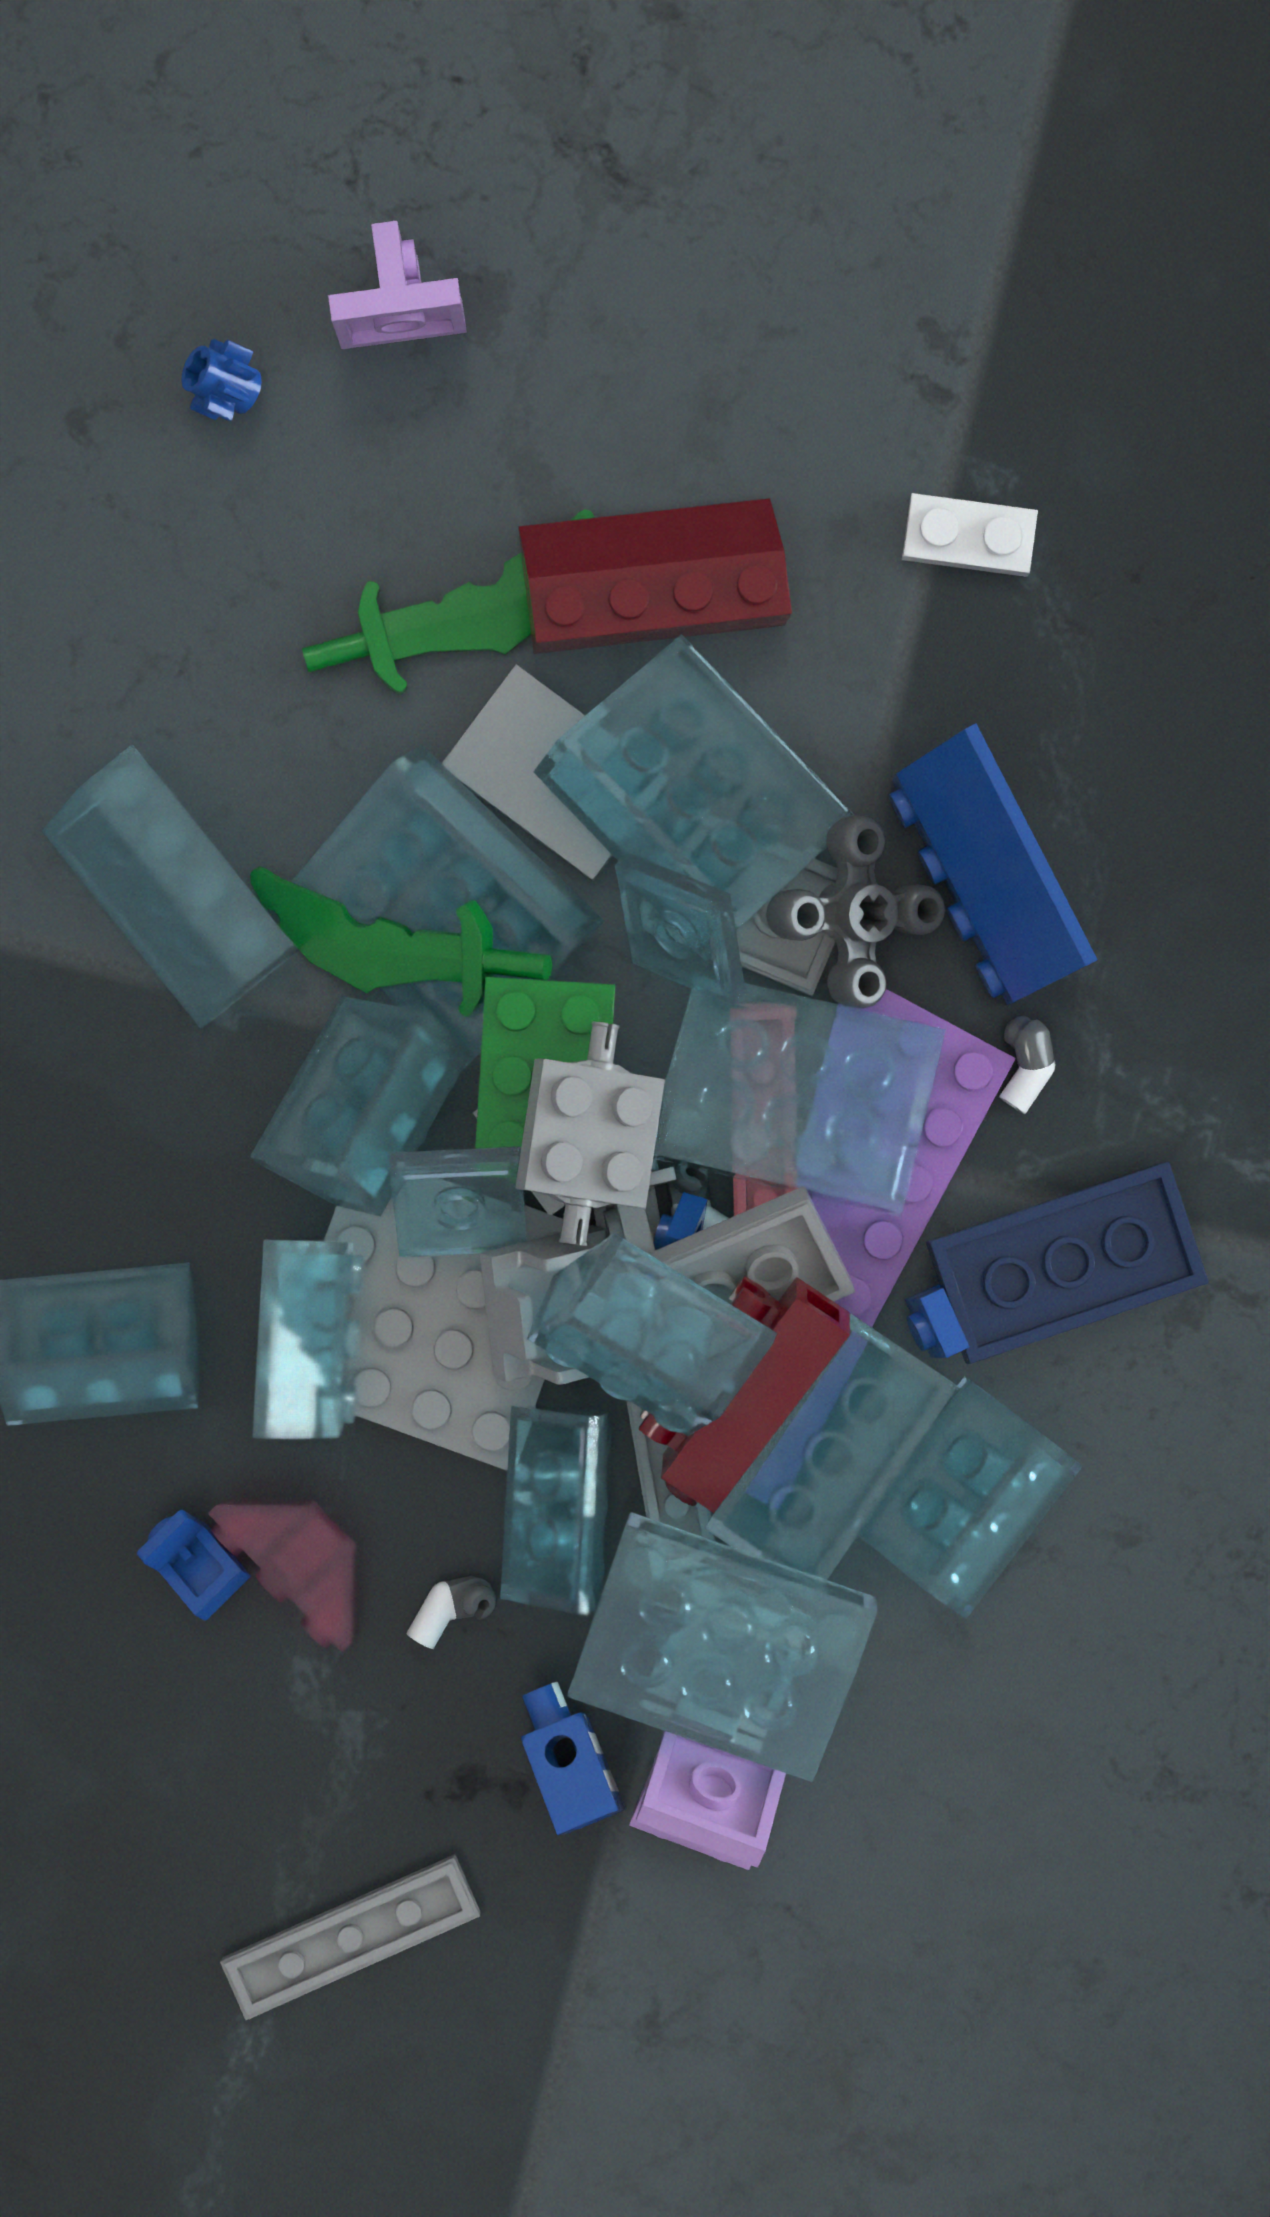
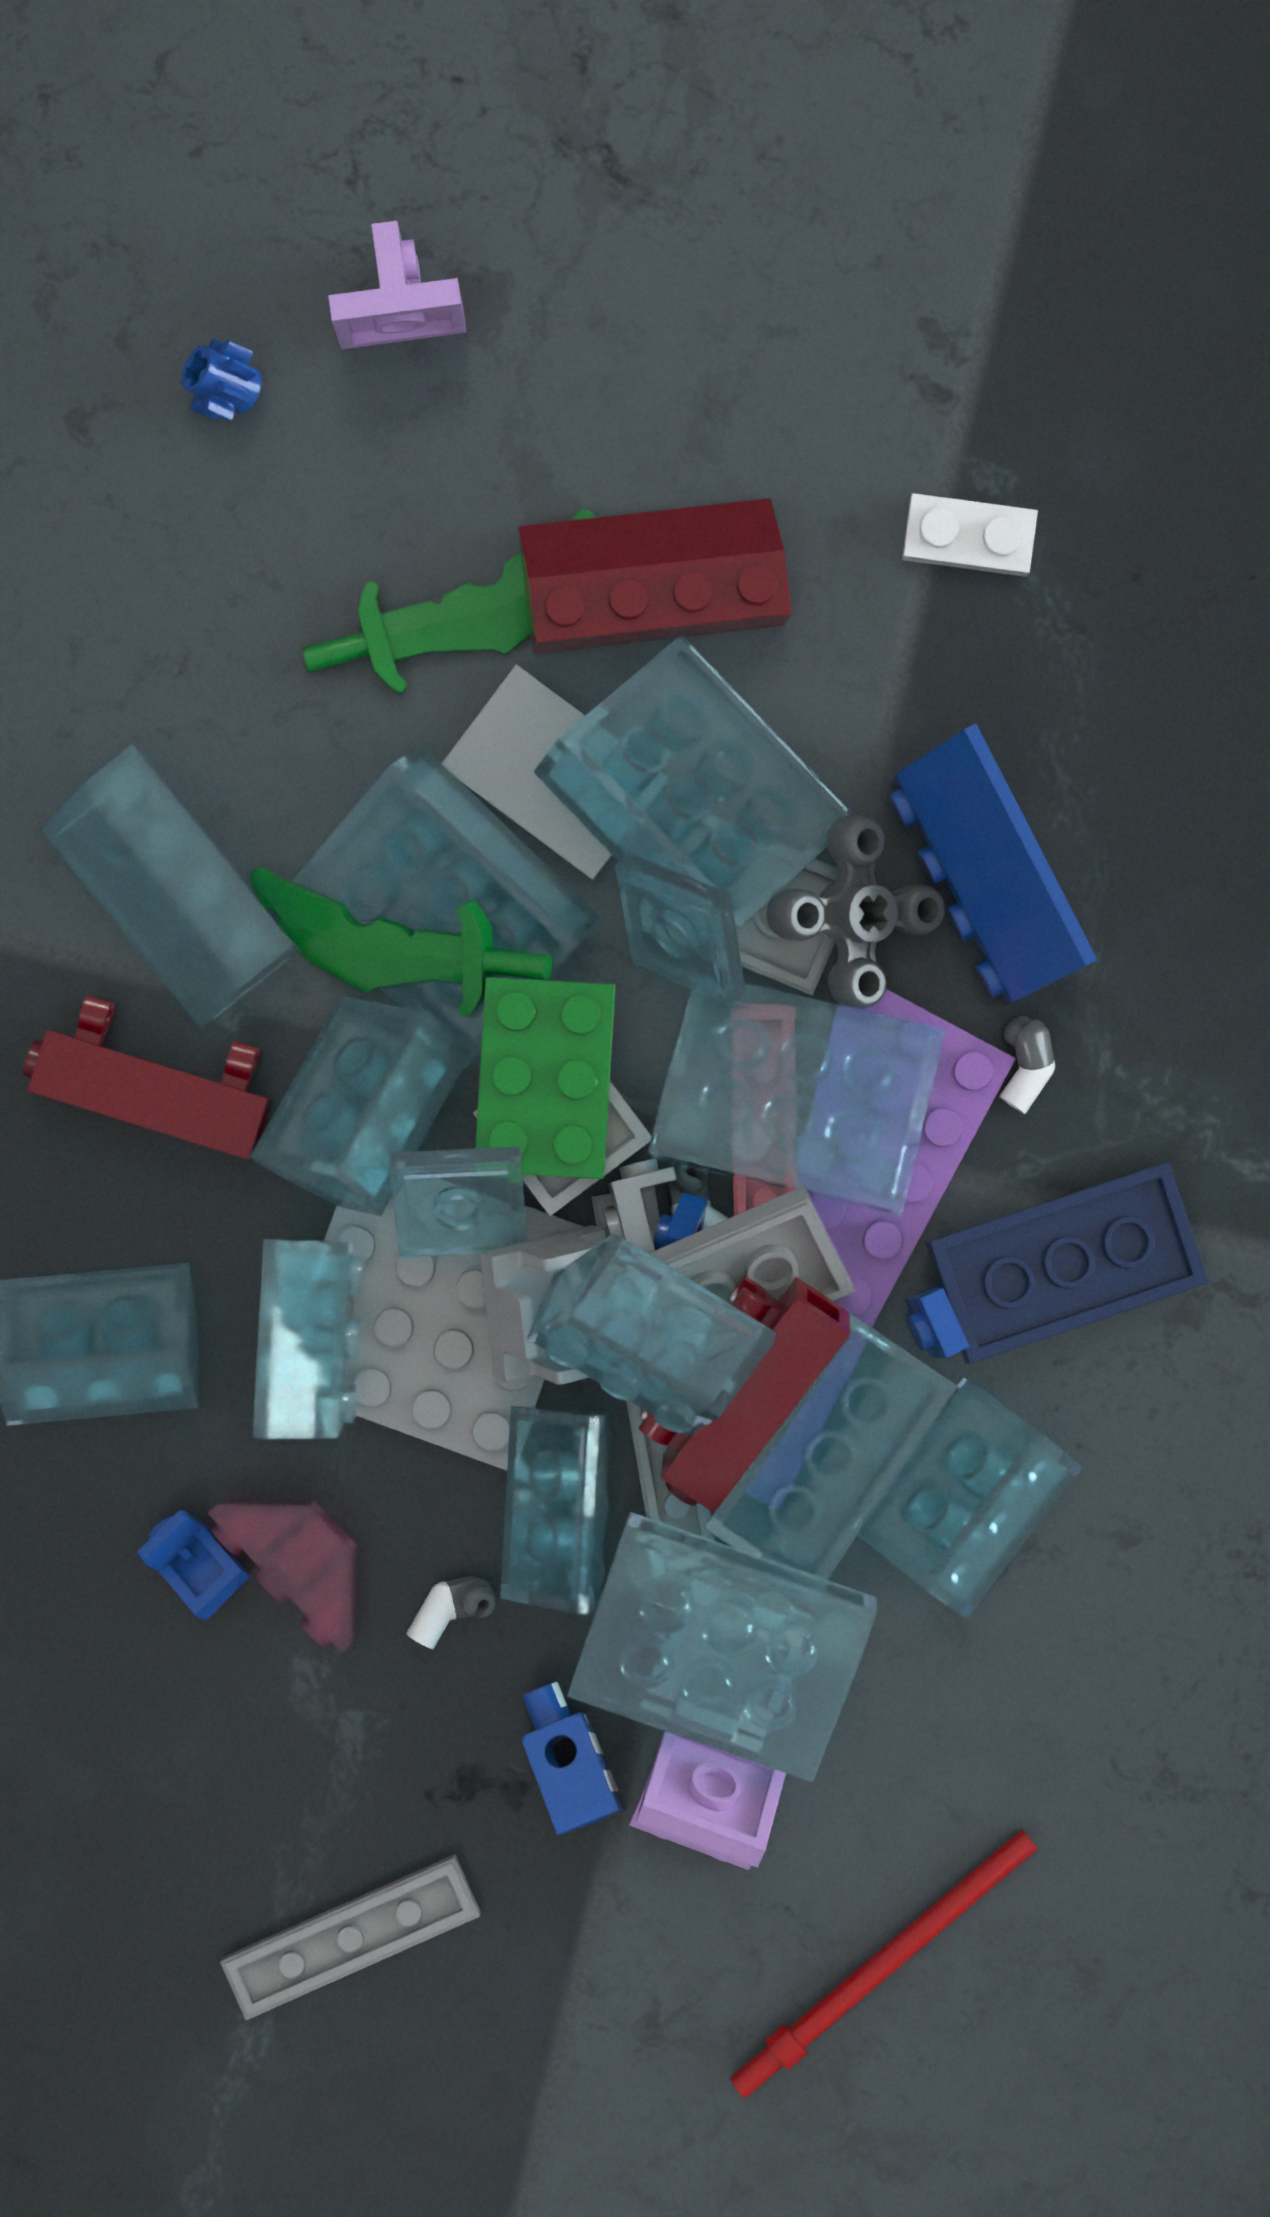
light grey plate [515,1021,665,1246] -> none
none -> dark red brick [23,995,274,1160]
none -> red bar [729,1829,1038,2098]

